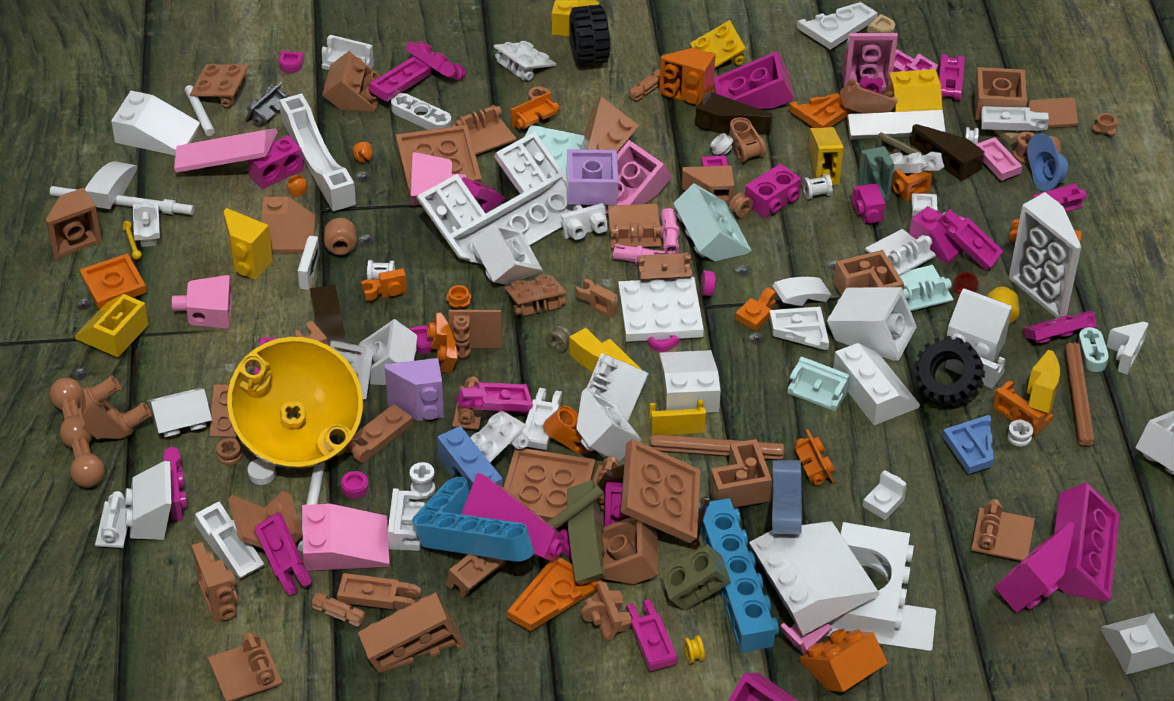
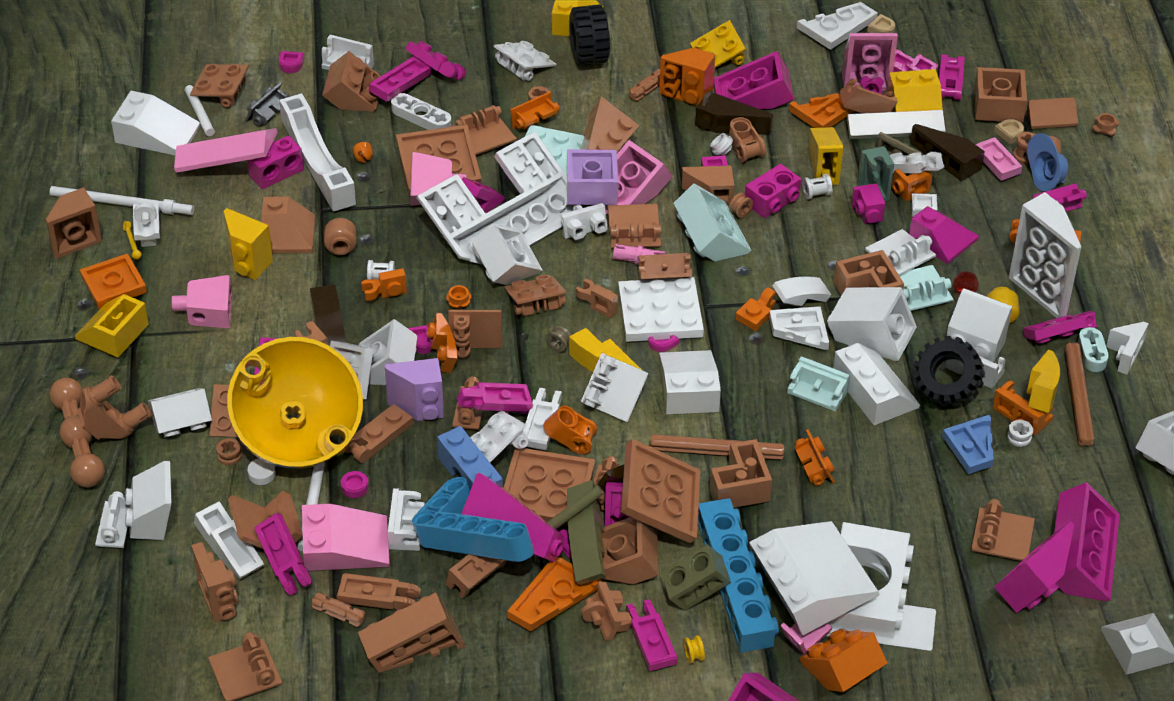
white slope [85,161,137,209] -> none
dark pink hinge [163,447,187,521] -> none
orange hinge [287,175,308,196] -> none
white tile [298,236,320,290] -> none
white bush [410,462,435,499] -> none
white slope [576,388,641,462] -> none
yellow hinge [649,400,706,435] -> none
bright pink pin [660,208,680,254] -> none
dark brown hinge [689,496,710,549] -> none
dark pink tile [701,271,715,296] -> none
sand blue beam [772,460,802,534] -> none
white bracket [863,470,907,520] -> none
dark pink hinge [938,209,1003,271] -> none
white bush [964,127,978,144] -> none
white hinge [981,106,1049,131] -> none

